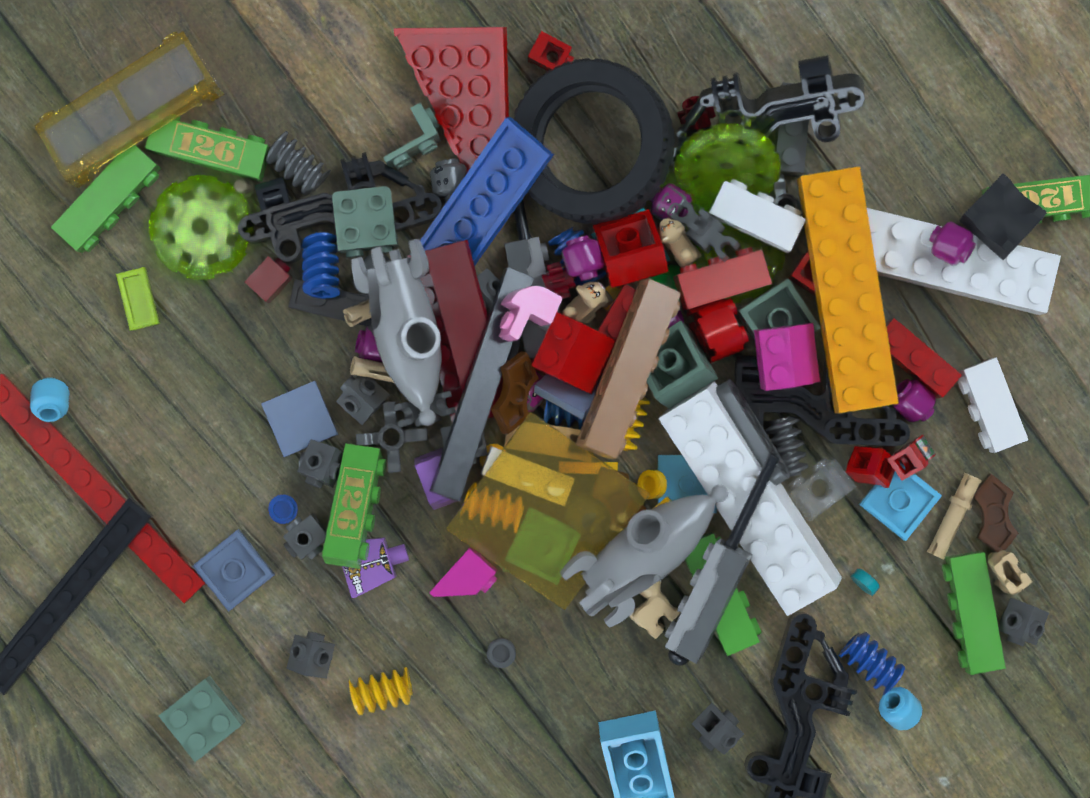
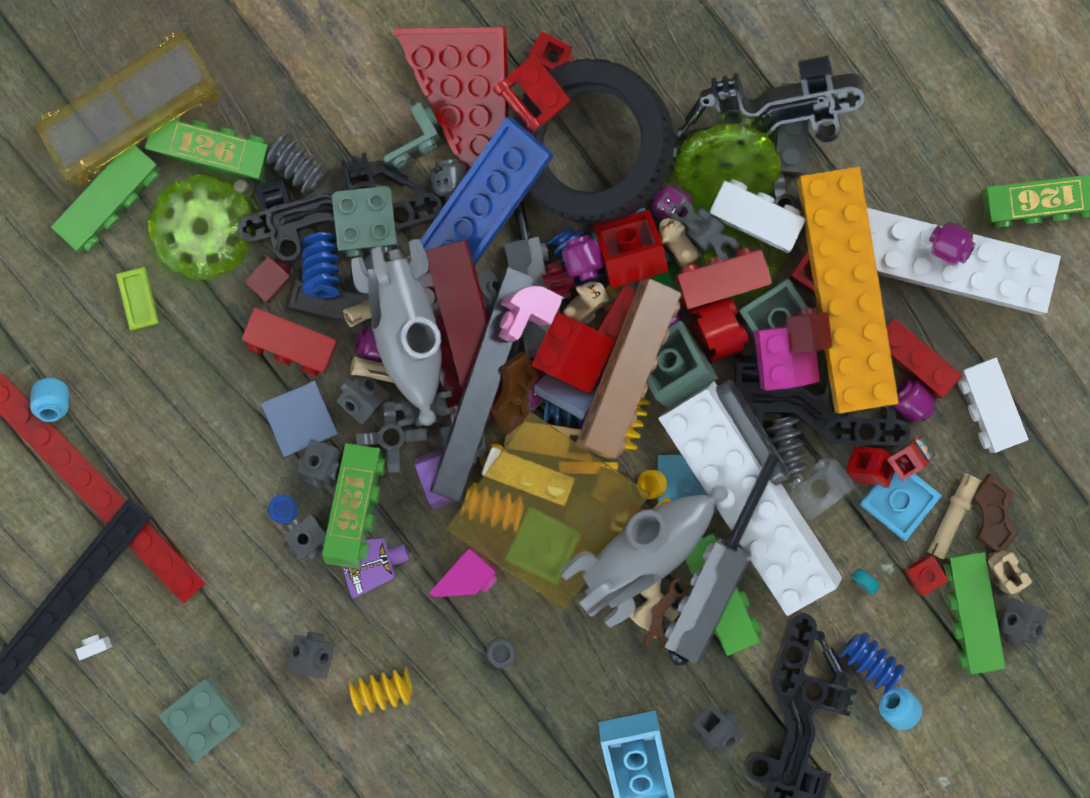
sand blue tile [192,529,275,612] -> none
dark red gear [677,96,716,131] -> none
black brick [959,174,1047,260] -> none
none -> white plate [75,634,112,660]
none -> red brick [241,307,339,377]
none -> red plate [493,55,572,135]
none -> reddish brown piece [644,578,689,650]
none -> dark red brick [786,308,832,353]
none -> red brick [903,554,948,596]

